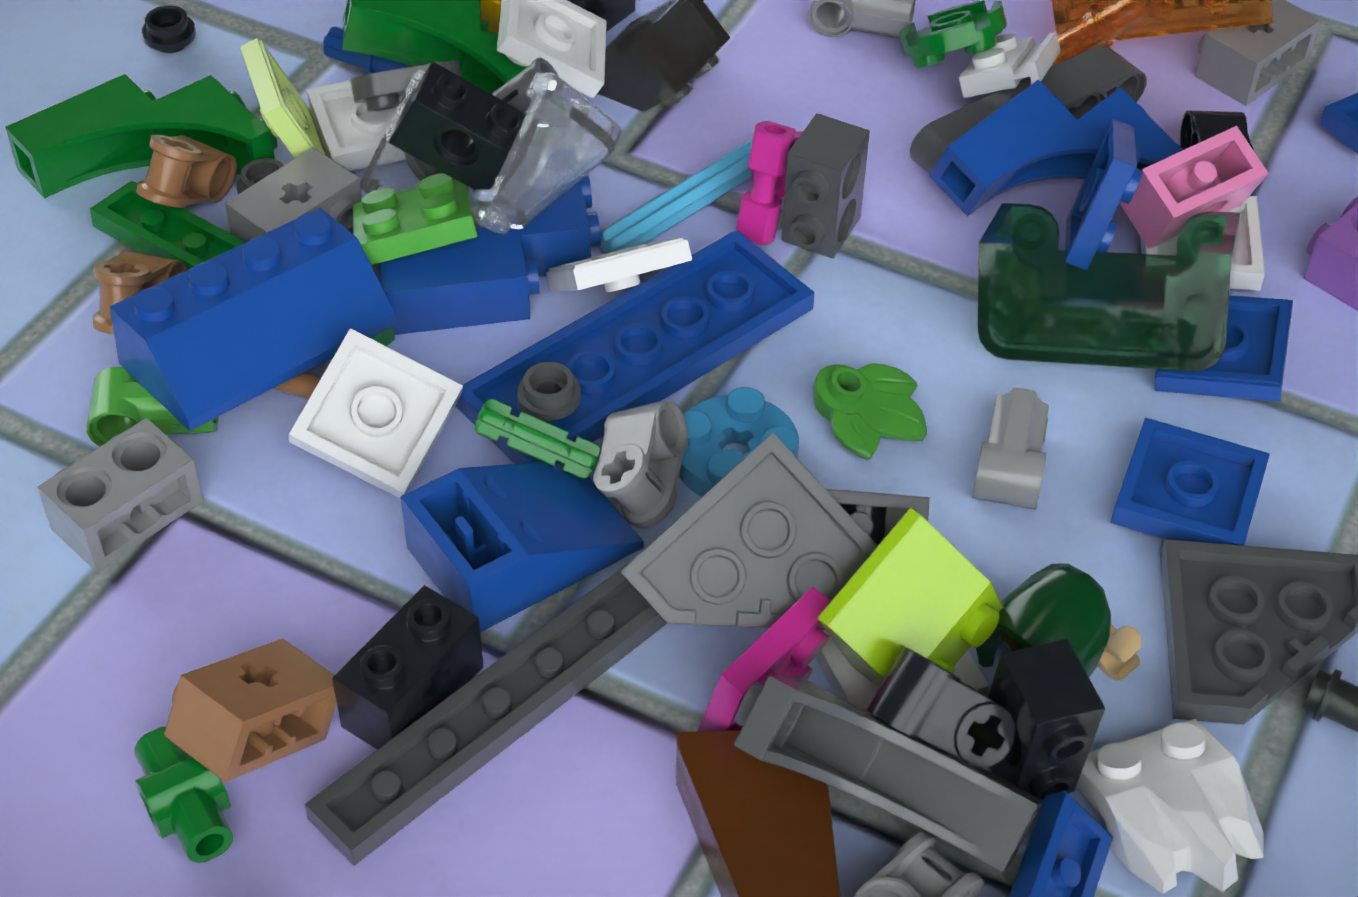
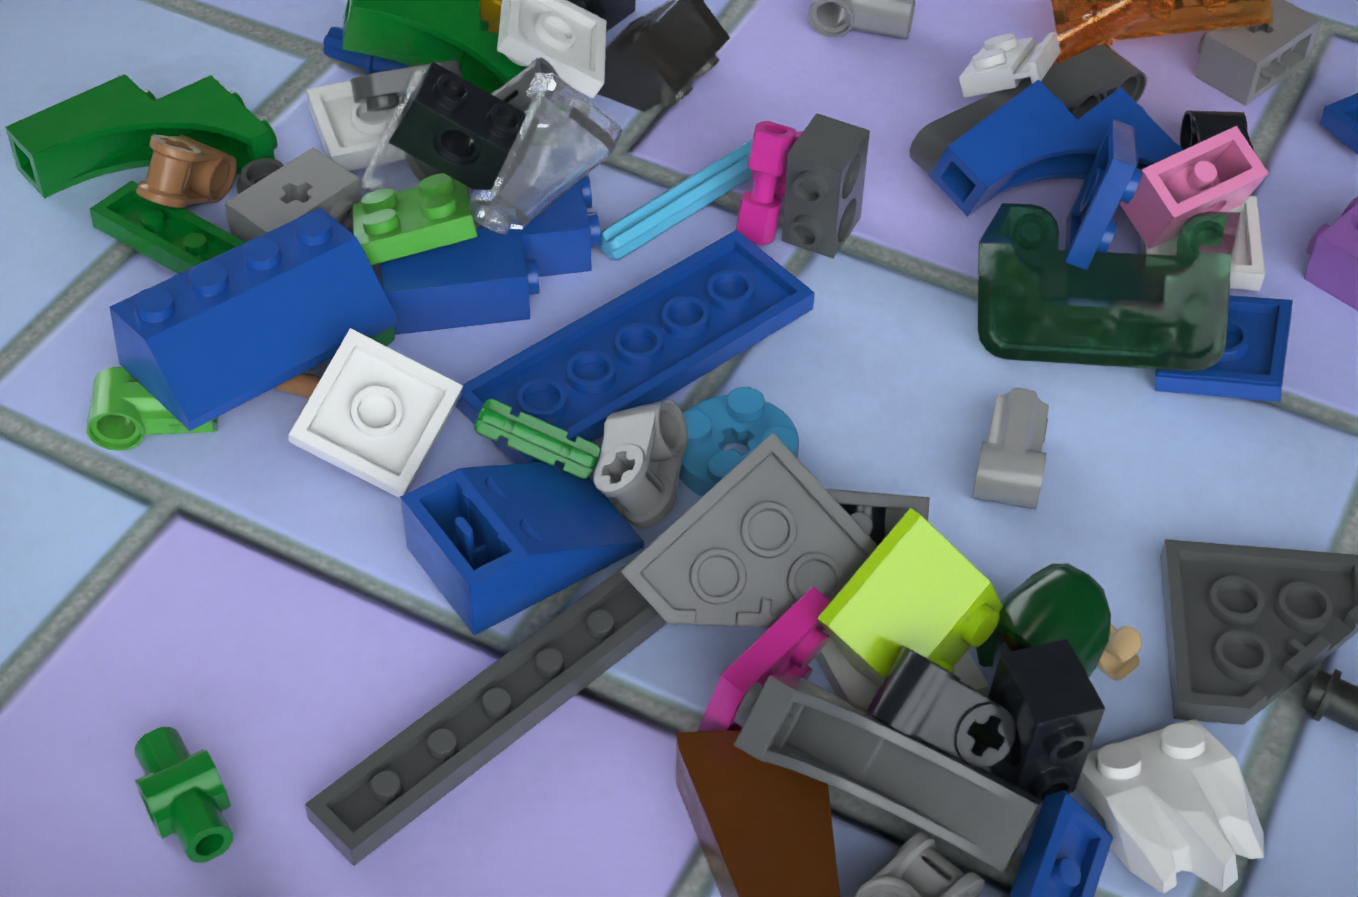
light grey brick [37,418,204,572] -> none
medium nougat piece [93,251,186,335] -> none
black plate [142,5,196,53] -> none
medium nougat brick [164,638,337,782] -> none
yellowish green plate [240,38,327,158] -> none
black brick [332,585,484,750] -> none
dark grey plate [517,362,581,421] -> none
white plate [546,237,692,292] -> none
bright green plate [812,363,927,460] -> none
green plate [899,0,1008,68] -> none
blue plate [1110,417,1270,546] -> none

